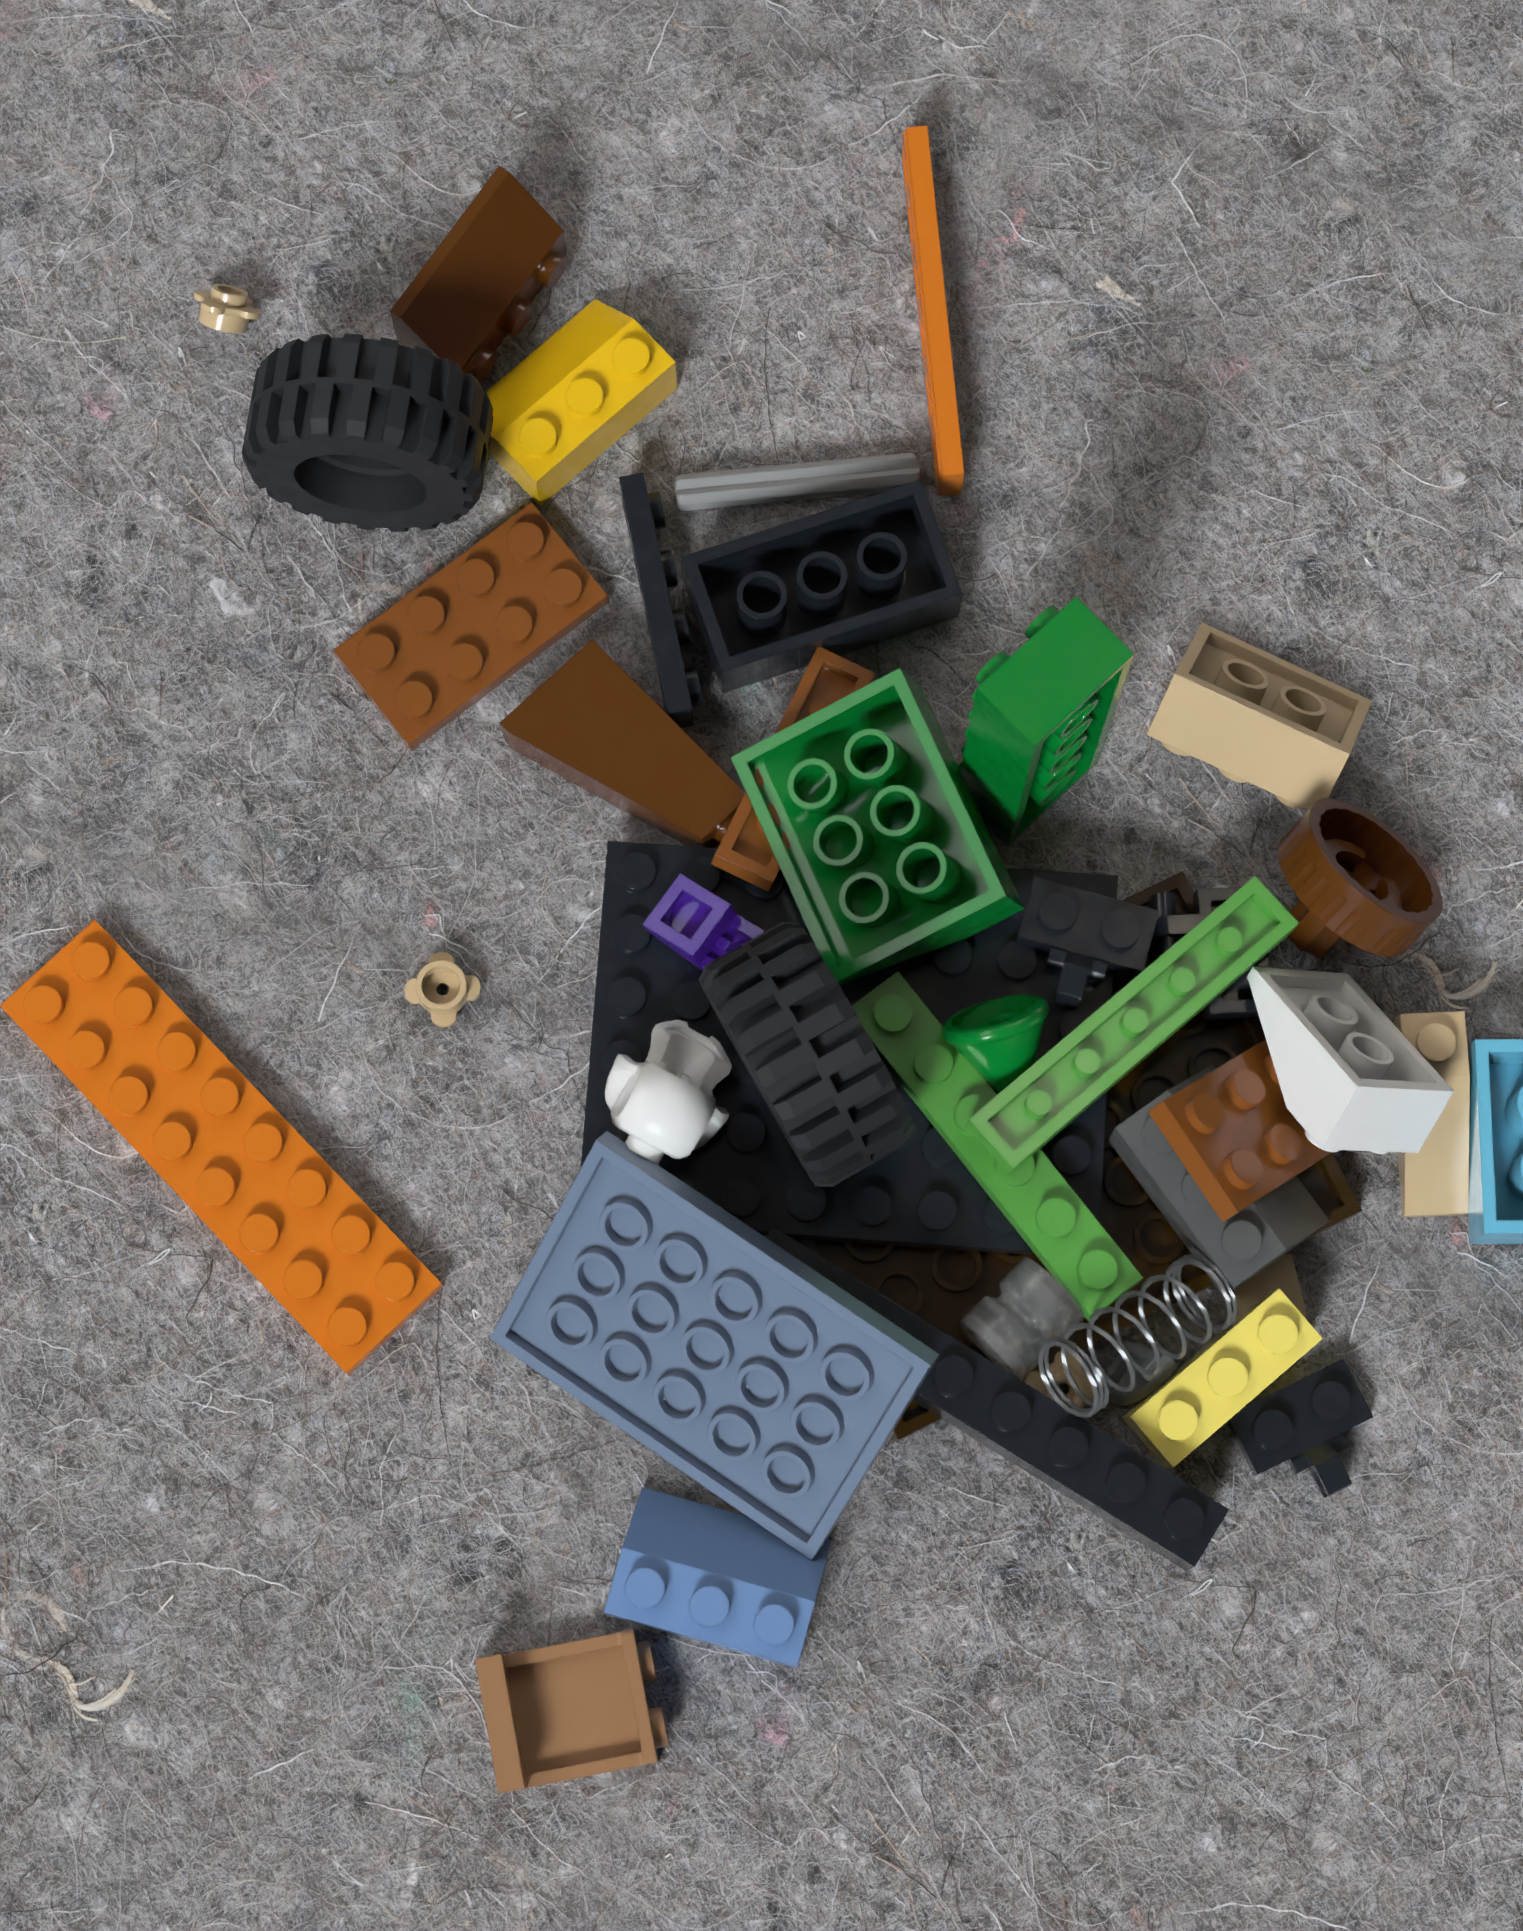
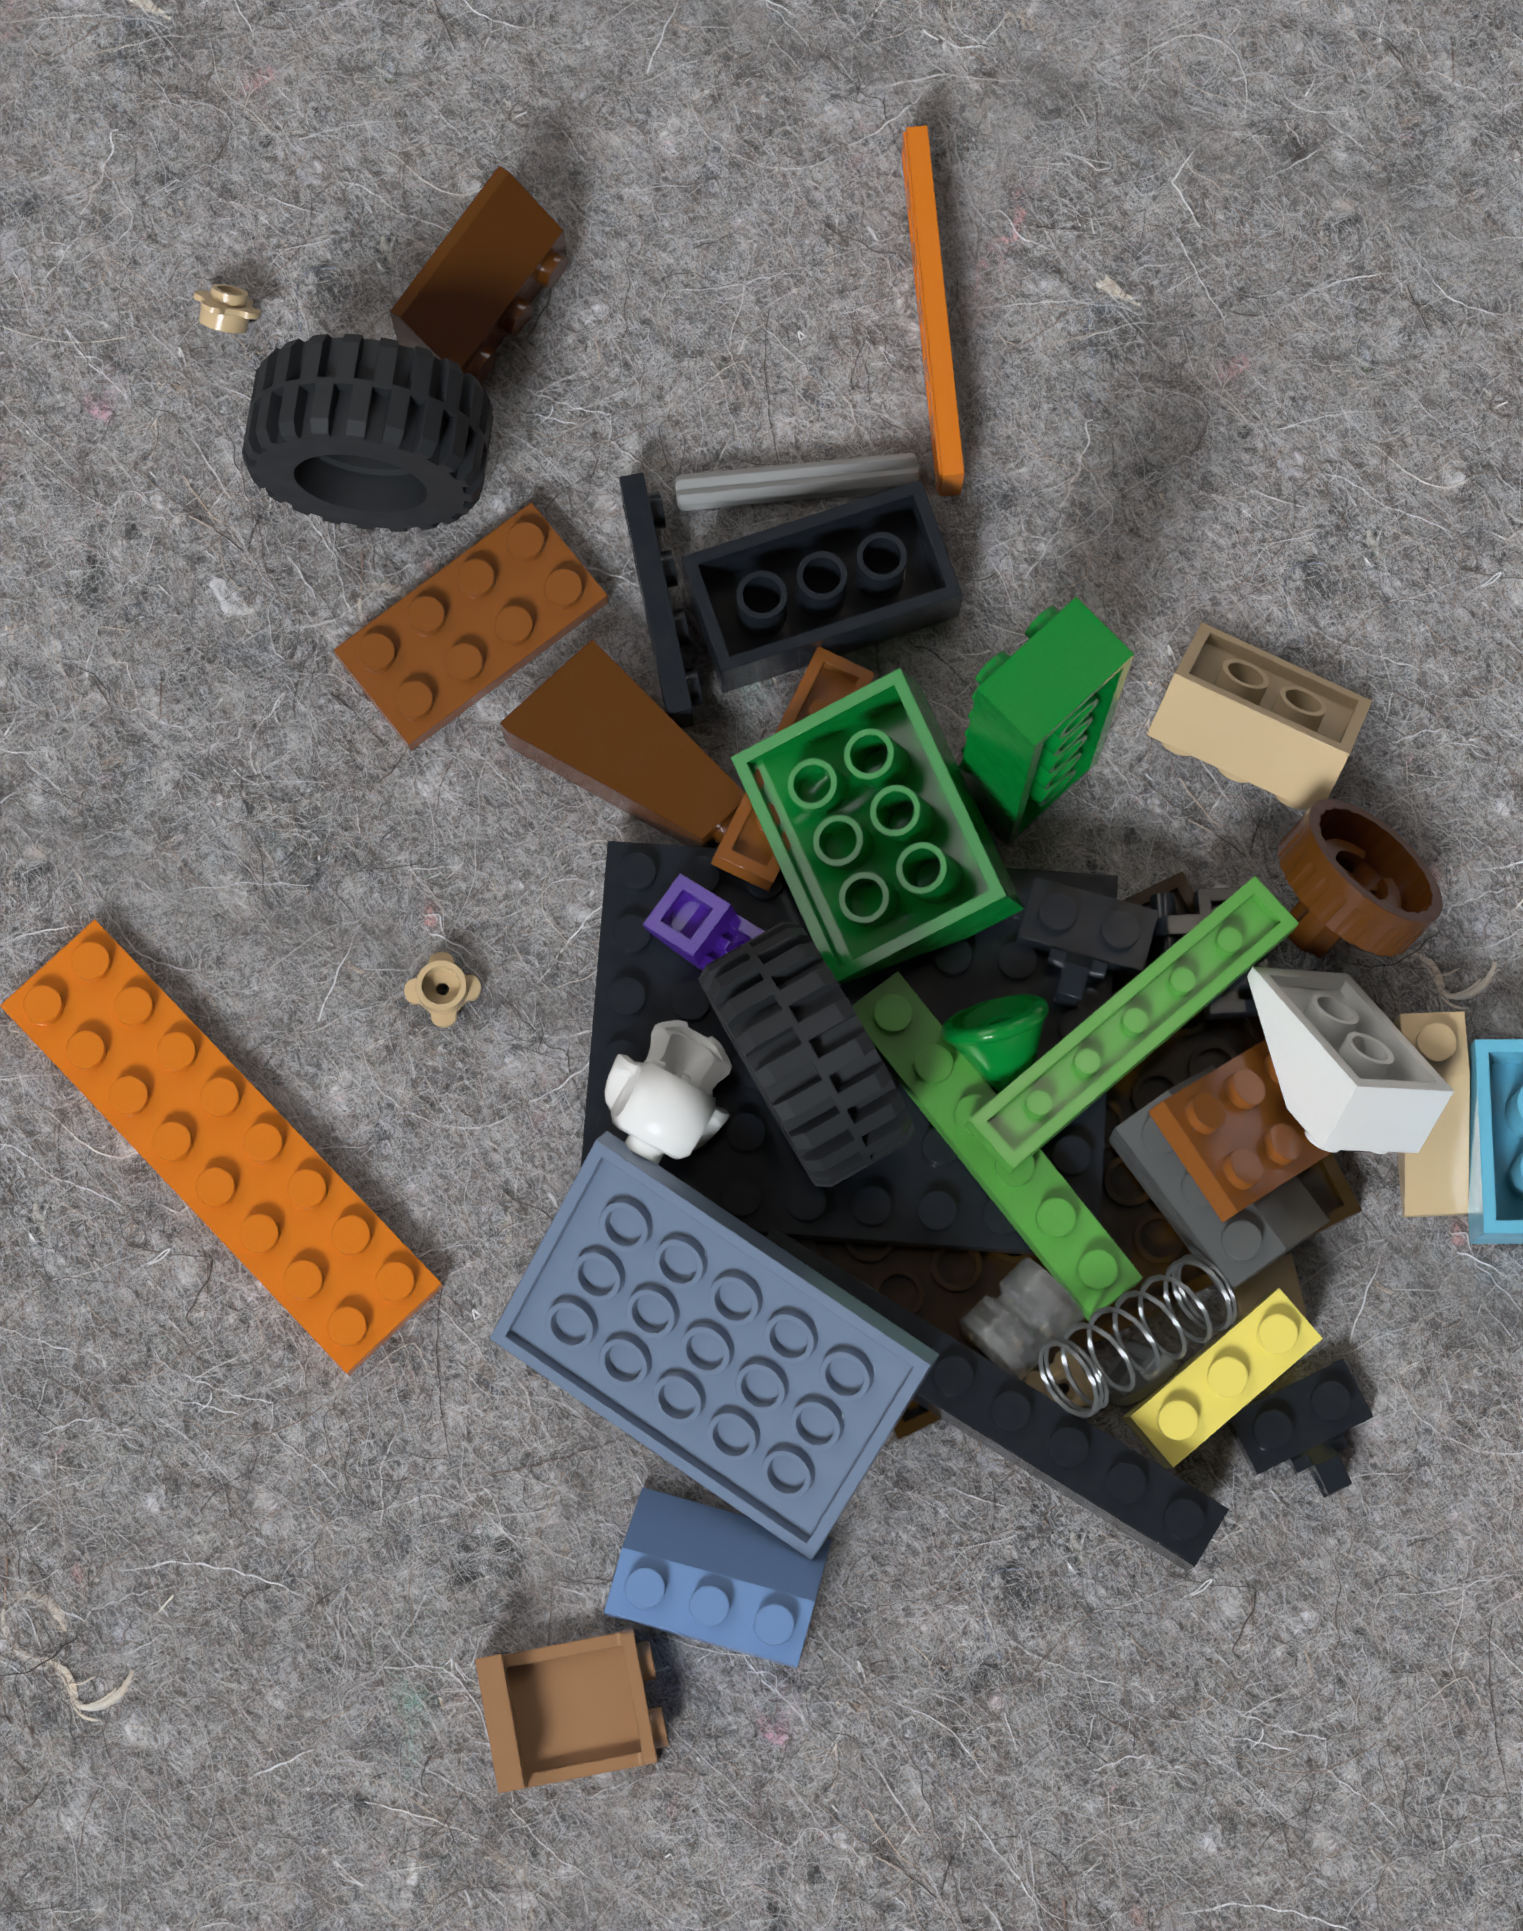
yellow slope [486,299,677,507] -> none

